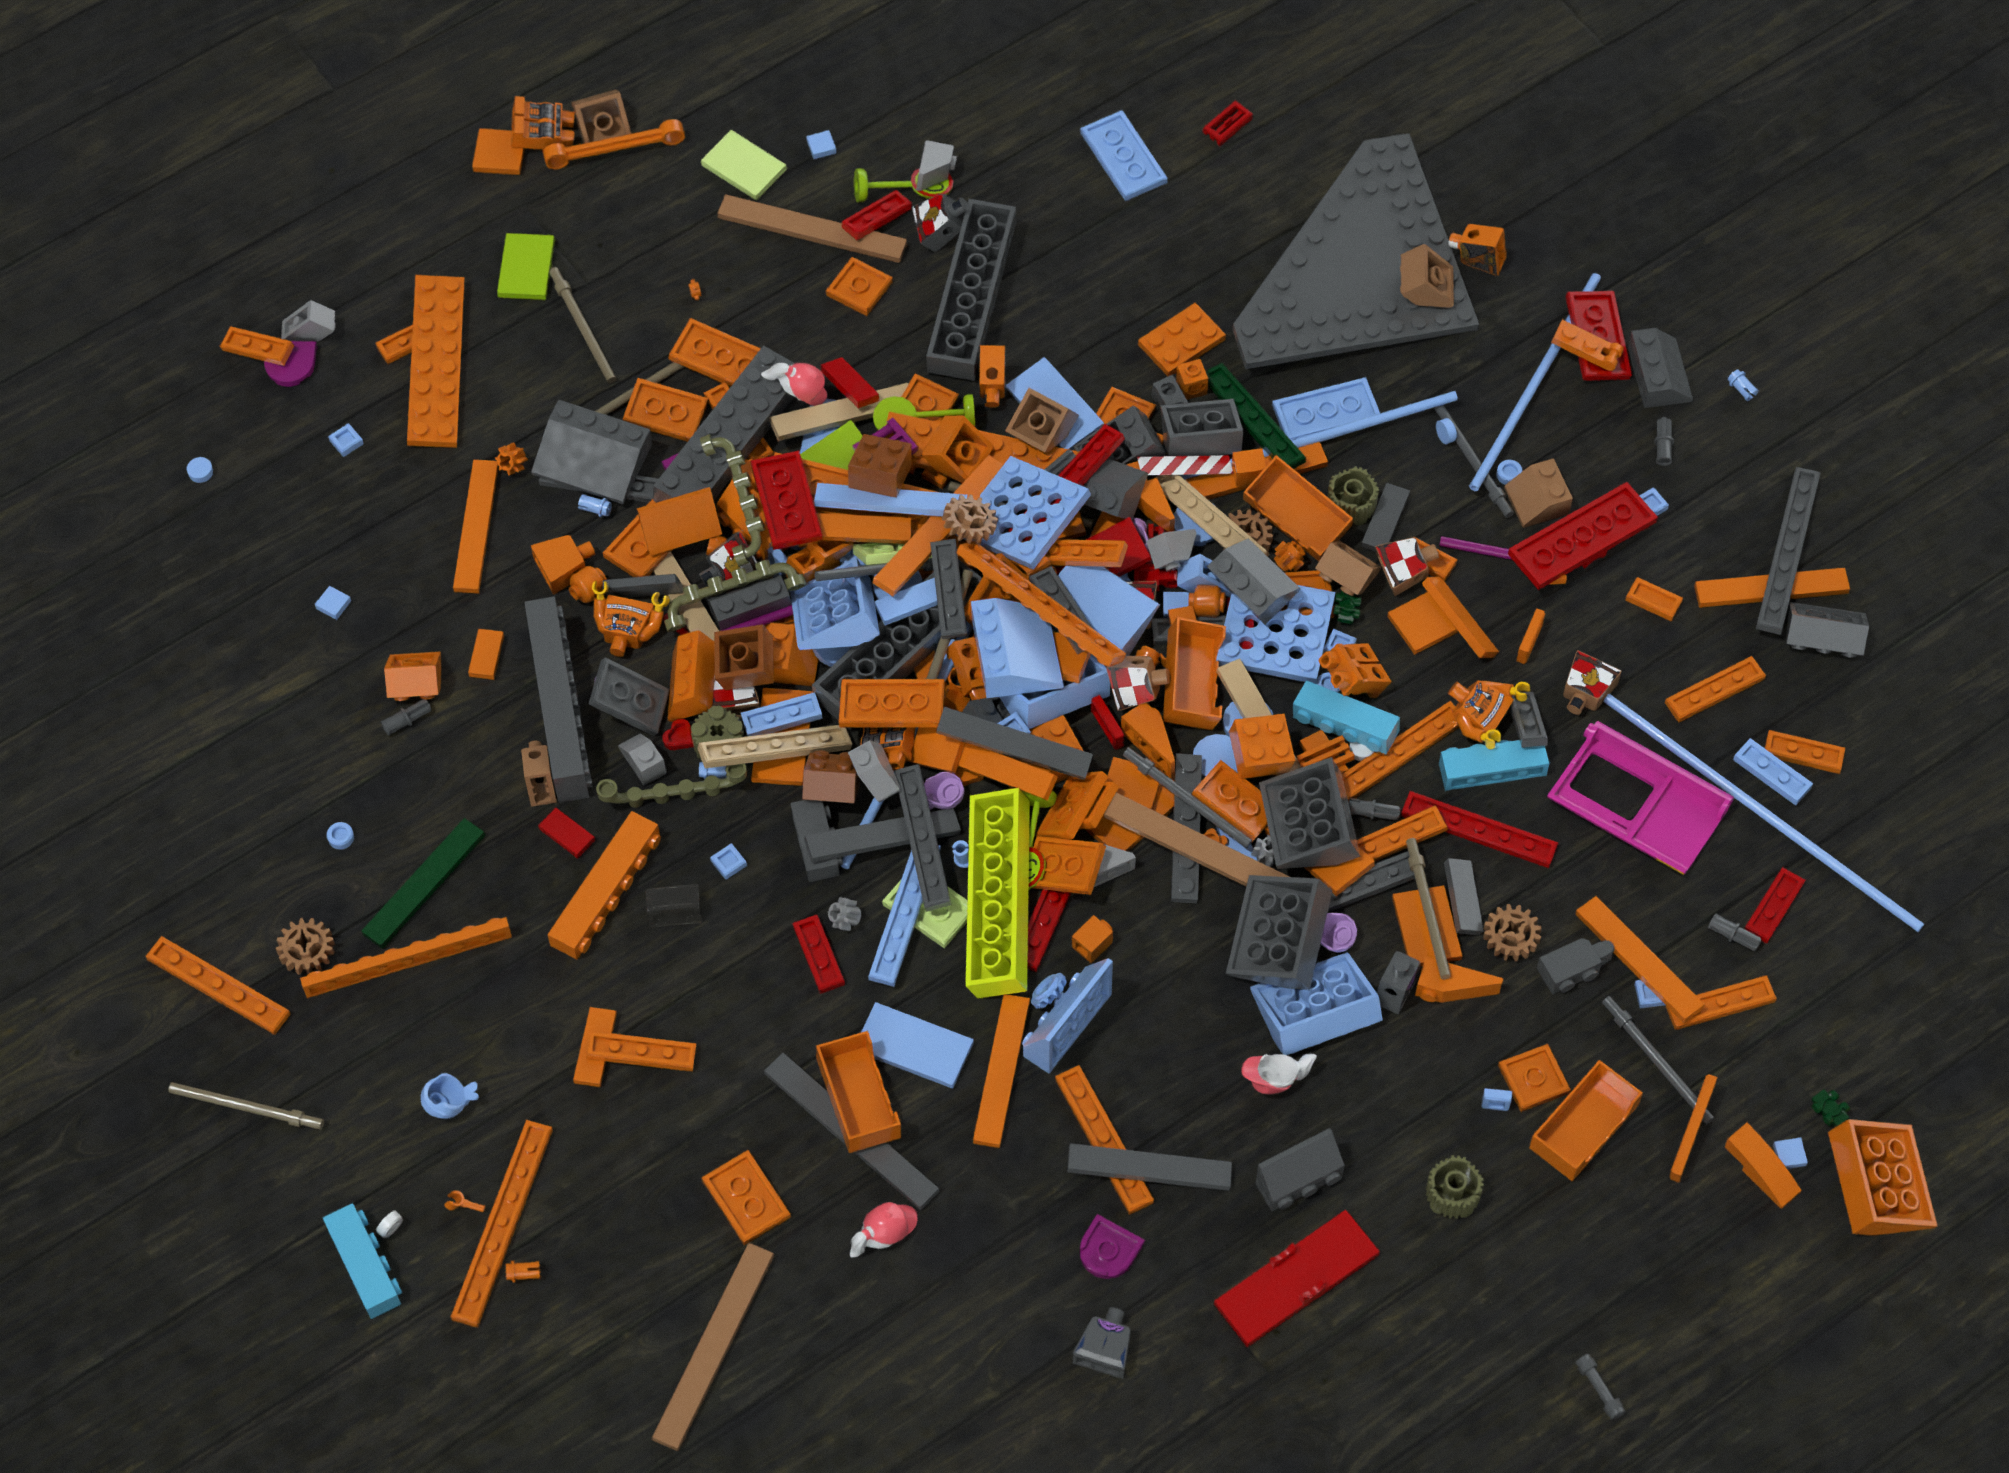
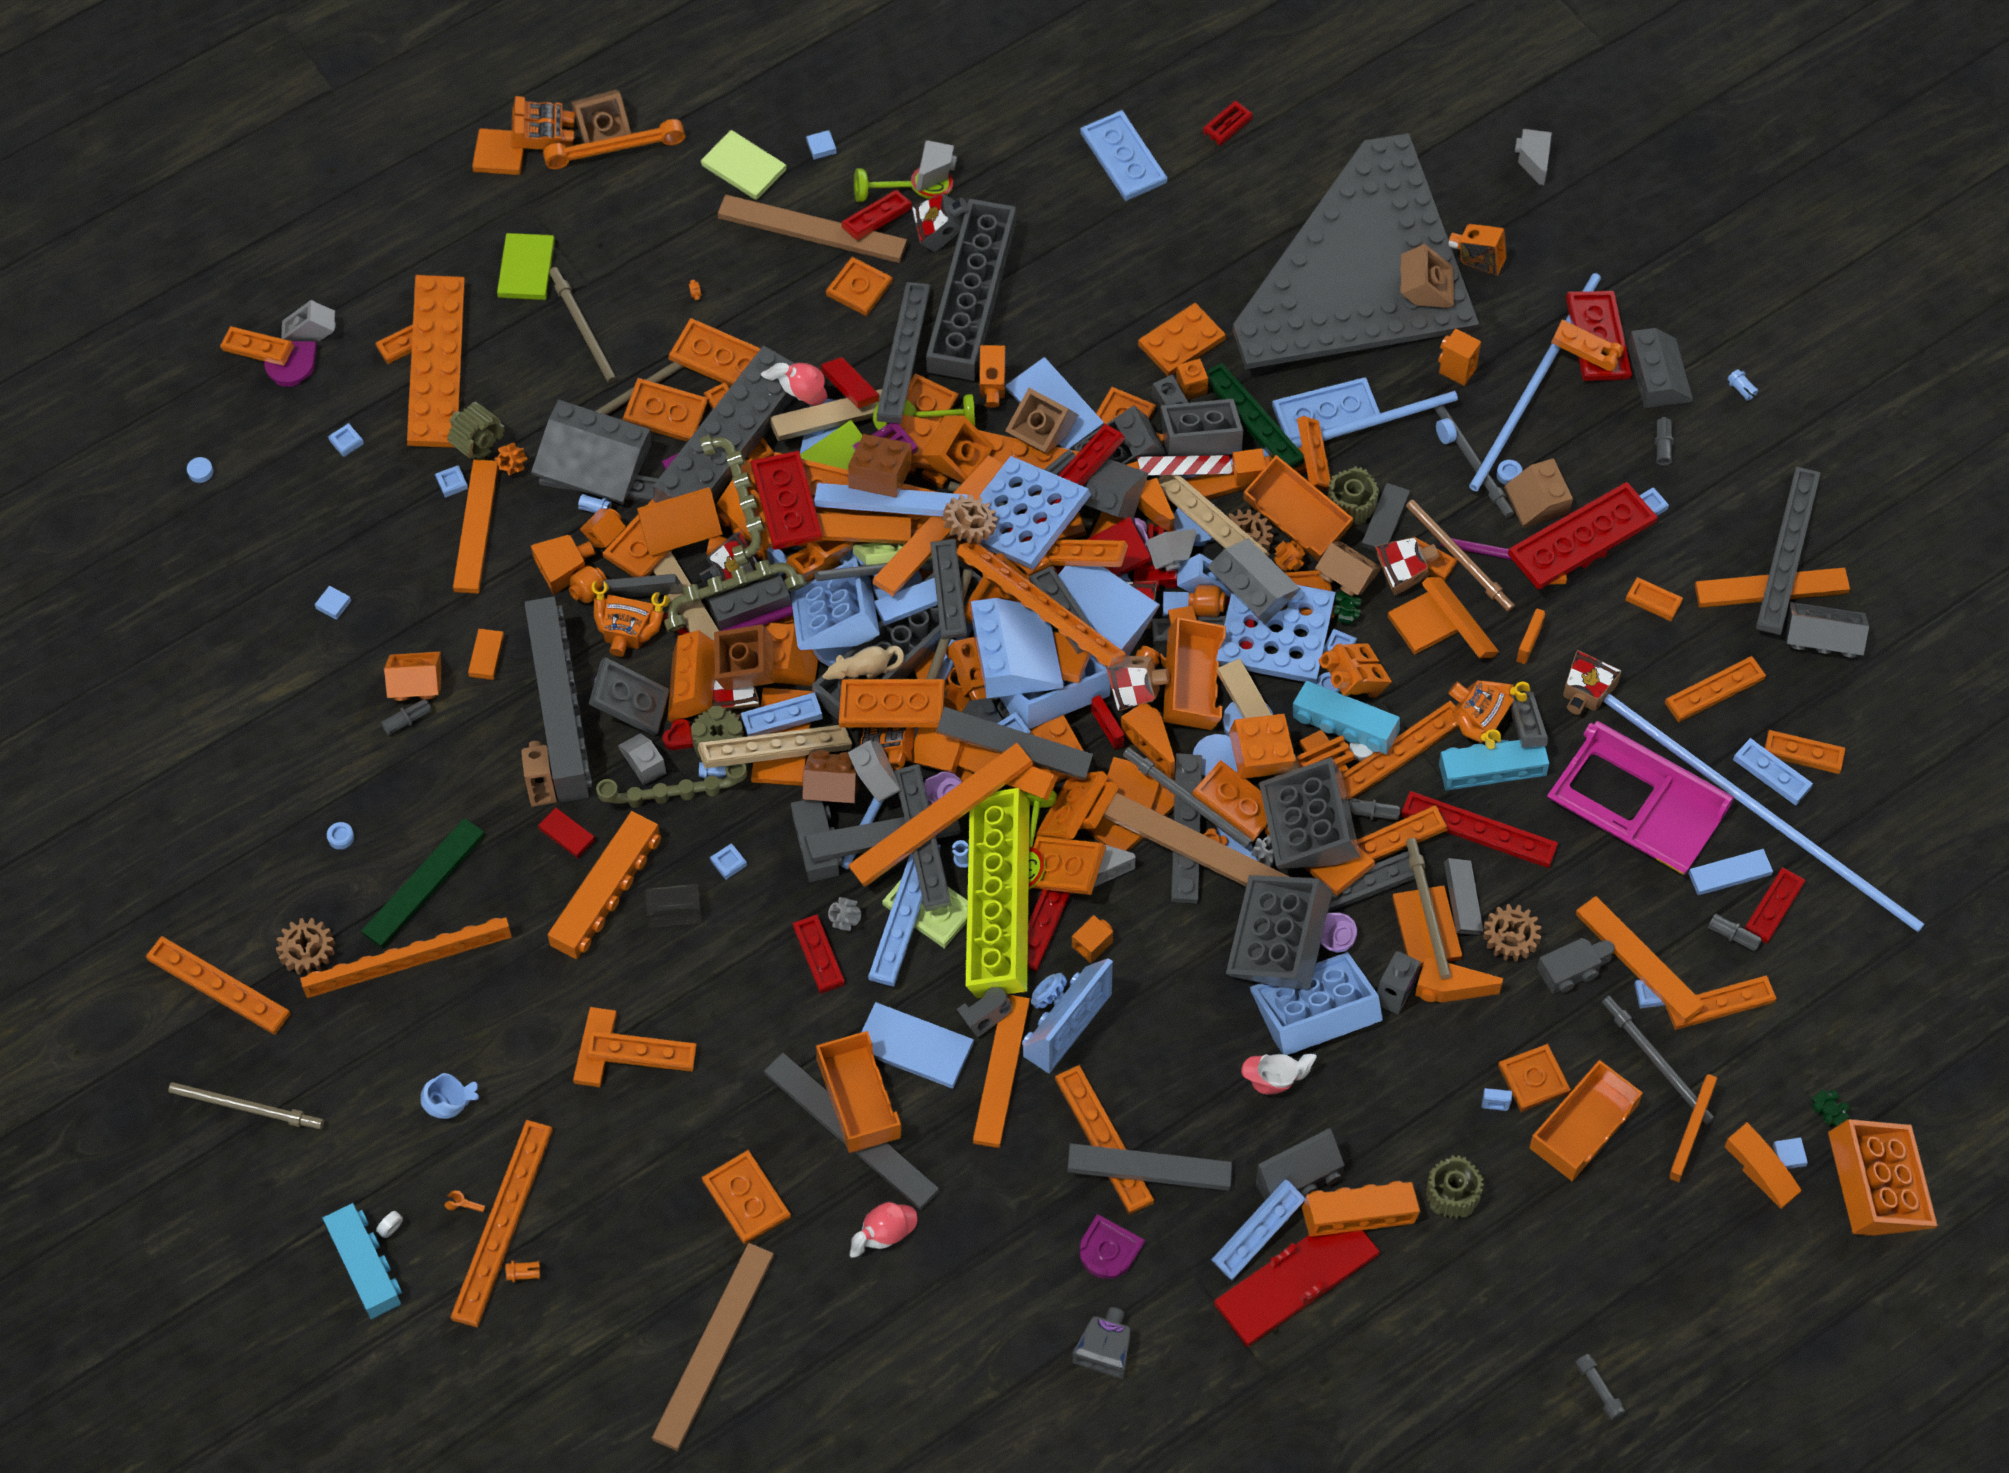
none -> light blue tile [435,465,468,497]
none -> olive brick [447,402,505,460]
none -> orange brick [580,509,626,547]
none -> tan animal [823,646,904,680]
none -> orange tile [848,743,1033,887]
none -> dark grey tile [877,282,930,424]
none -> dark grey leg [957,987,1012,1038]
none -> light blue tile [1212,1179,1305,1280]
none -> orange tile [1297,416,1331,491]
none -> orange brick [1302,1181,1420,1237]
none -> medium nougat bar [1406,499,1515,612]
none -> orange brick [1438,328,1481,386]
none -> light grey slope [1515,129,1551,185]
none -> light blue tile [1689,849,1773,896]

